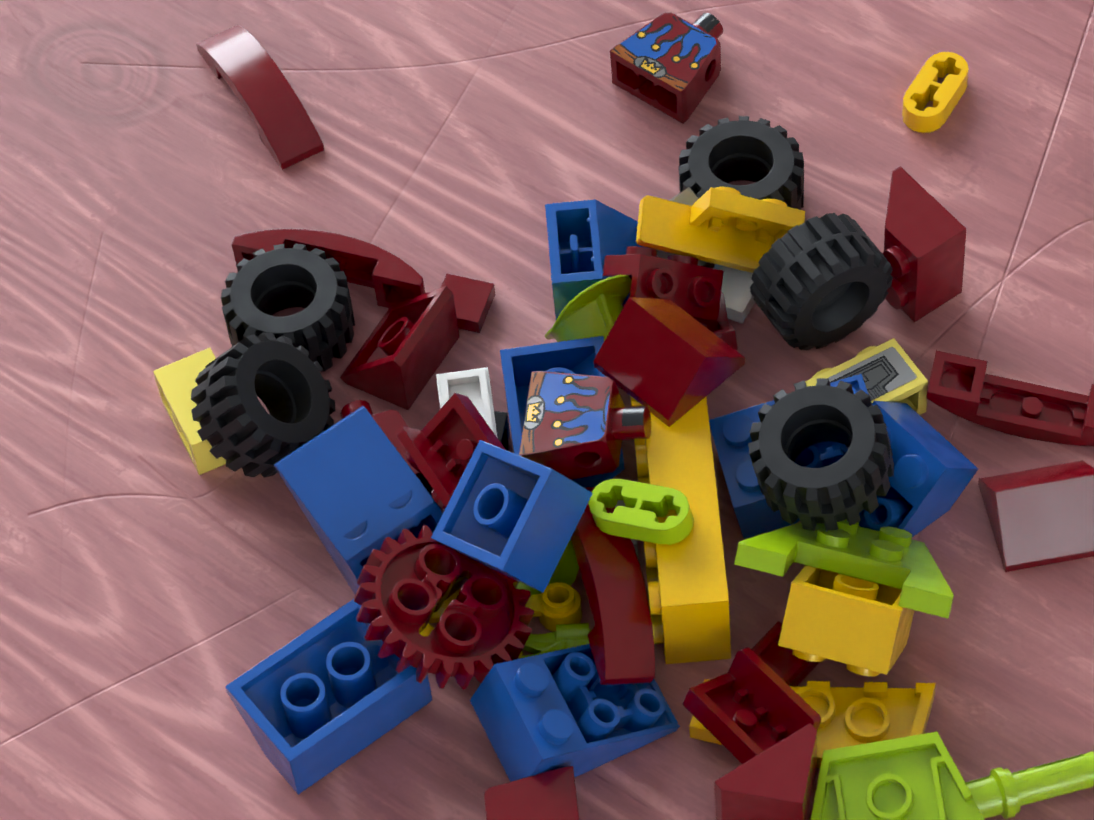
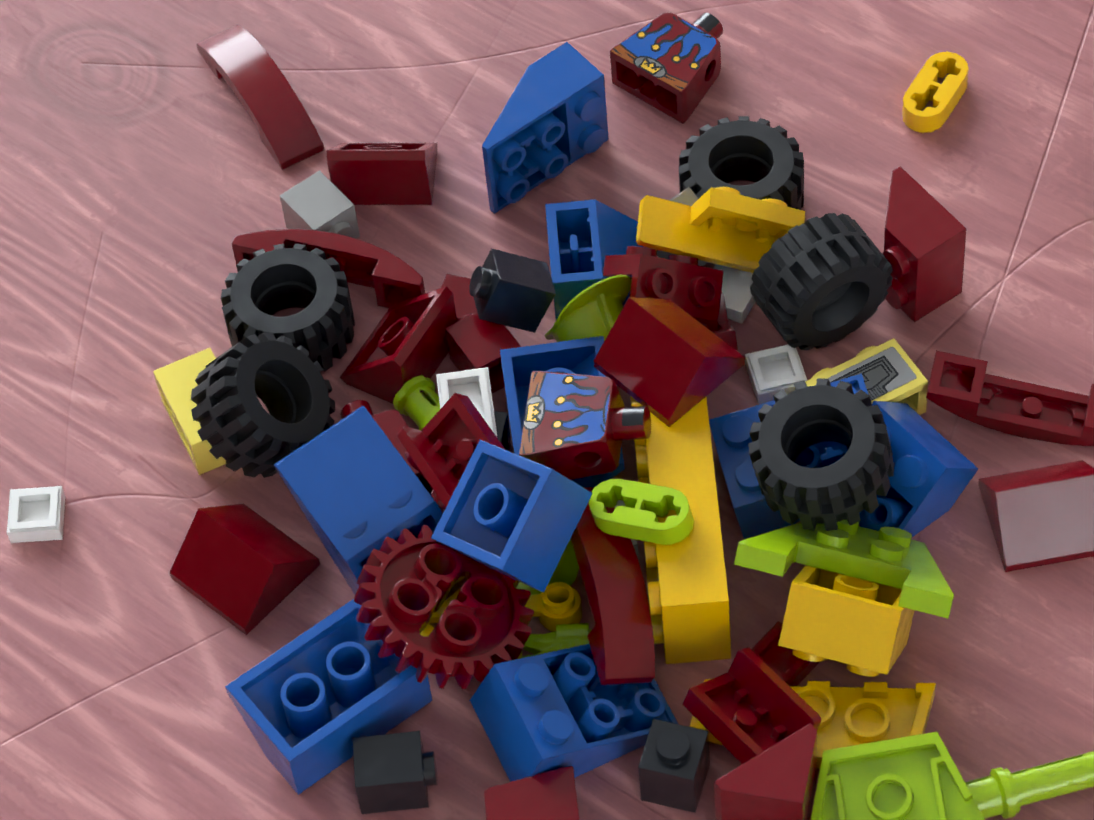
none -> white tile [7,486,65,543]
none -> dark red slope [169,503,320,635]
none -> light grey brick [279,170,360,238]
none -> dark red slope [327,143,437,205]
none -> black brick [353,731,437,814]
none -> lime bush [393,375,440,430]
none -> dark red brick [445,312,521,394]
none -> black brick [469,248,556,333]
none -> blue slope [482,42,609,214]
none -> black brick [638,719,710,813]
none -> white tile [745,345,807,405]

